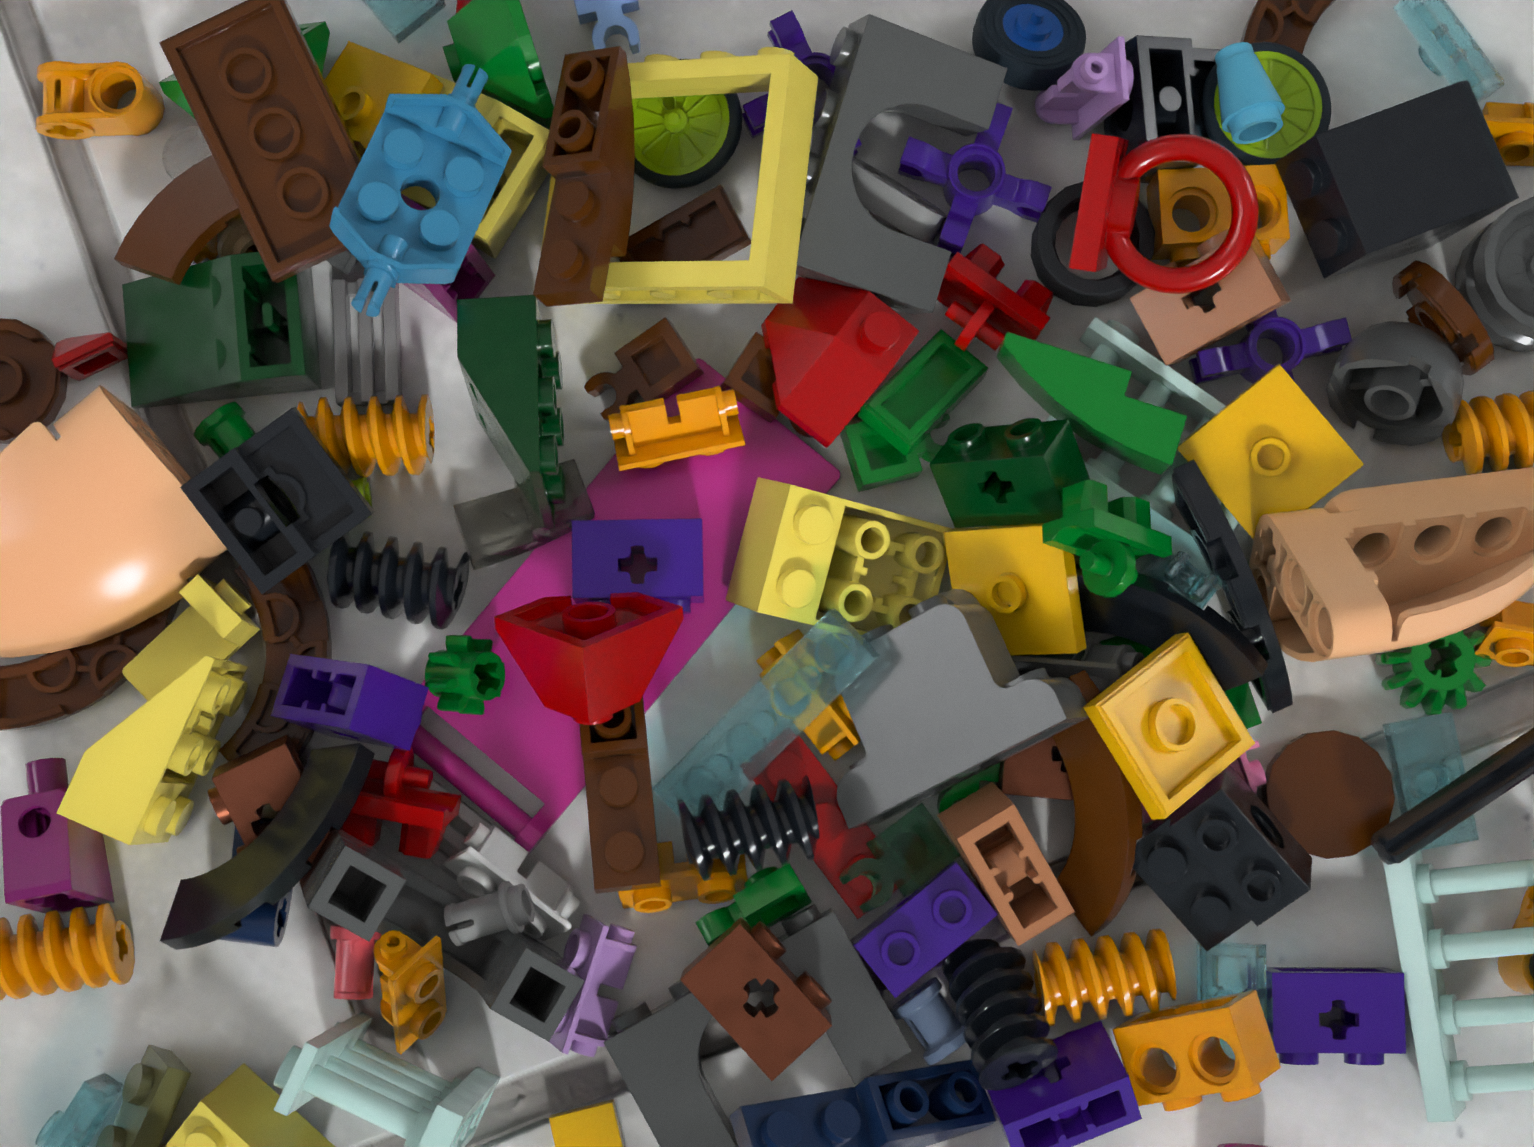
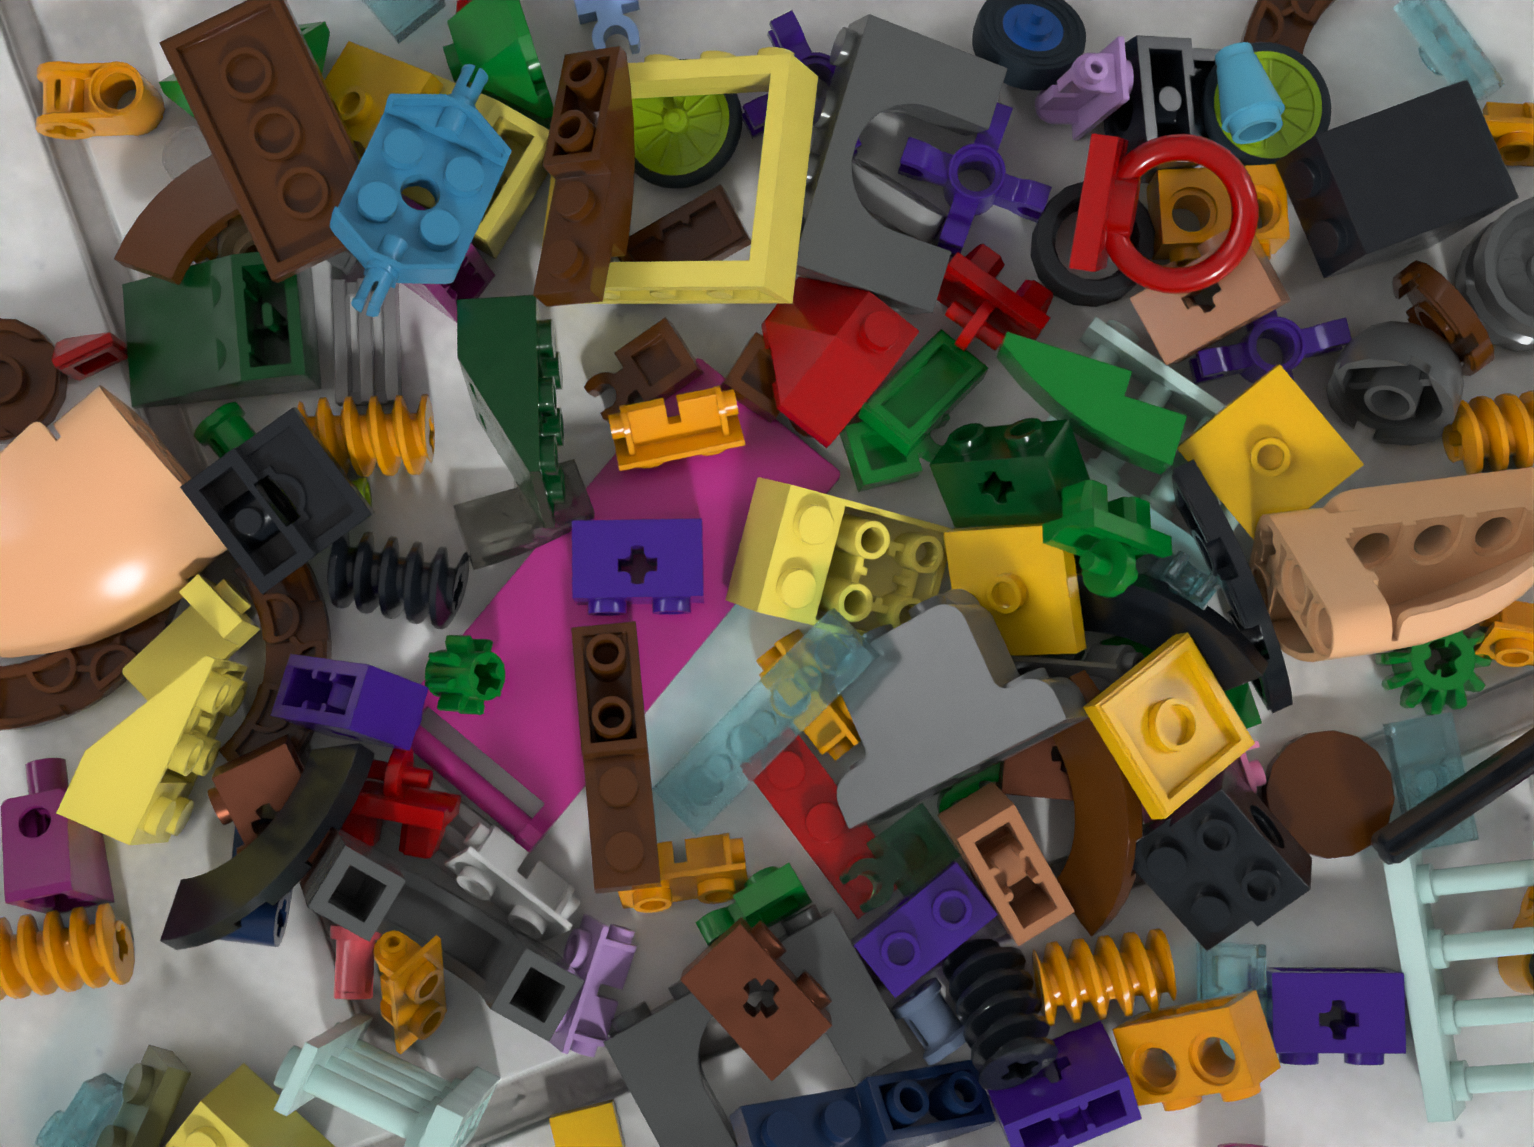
light grey pin [444,881,535,946] -> none
red slope [494,592,684,725] -> none
black piece [677,775,820,881] -> none

